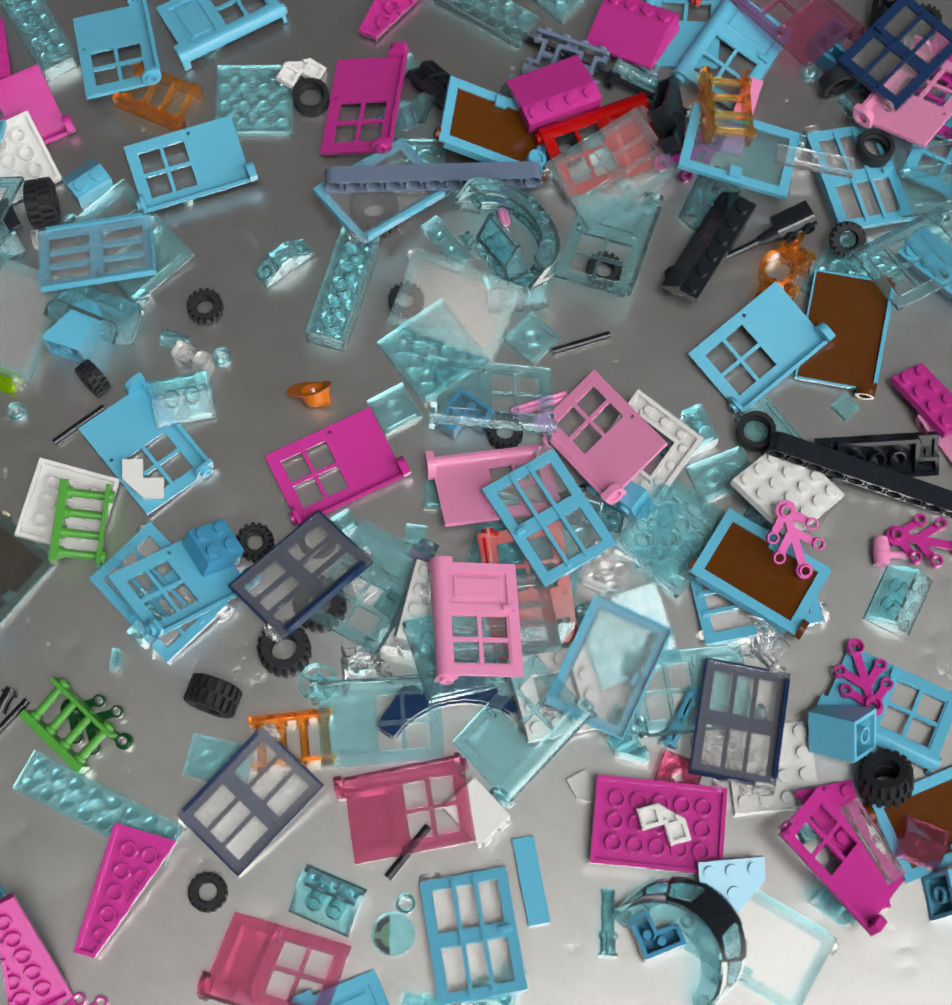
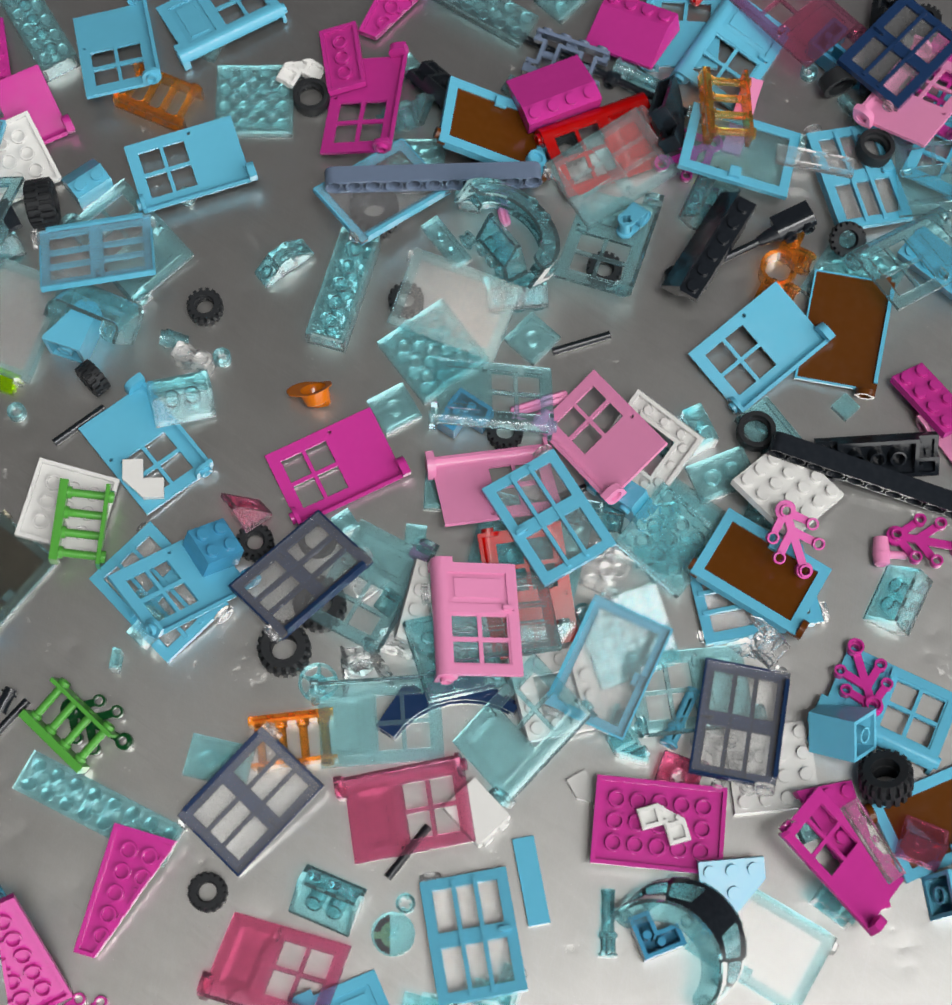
black tyre [183,673,243,718] -> none
none -> clear pink slope [221,493,273,533]
none -> dark pink plate [319,21,367,96]
none -> medium azure piece [616,202,651,239]

